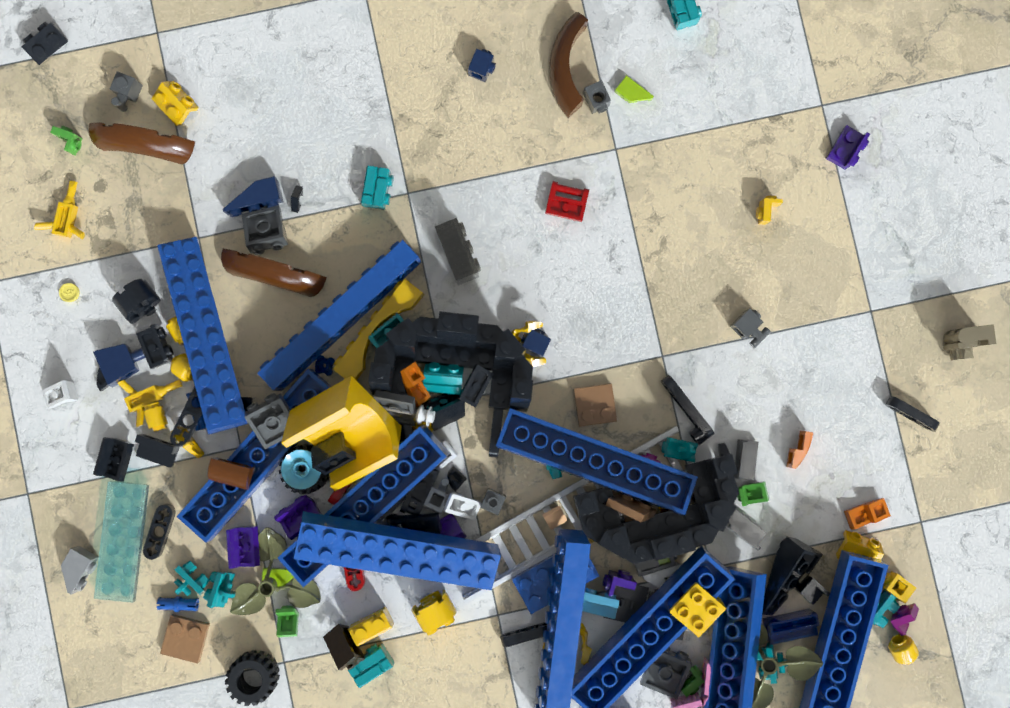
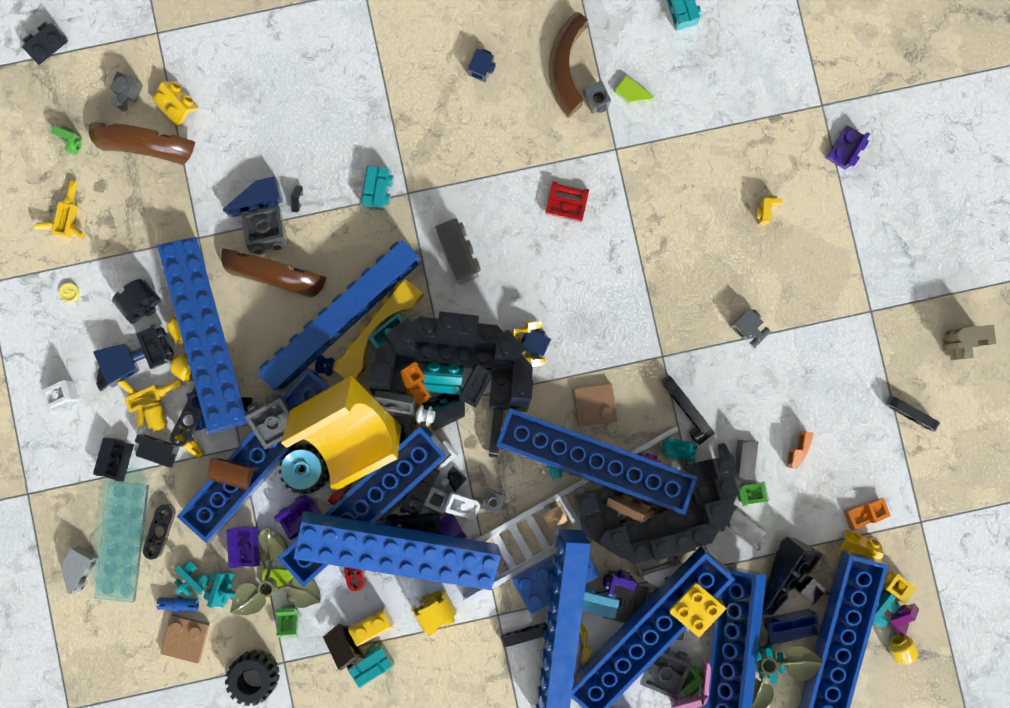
black panel [311,432,356,475] -> none

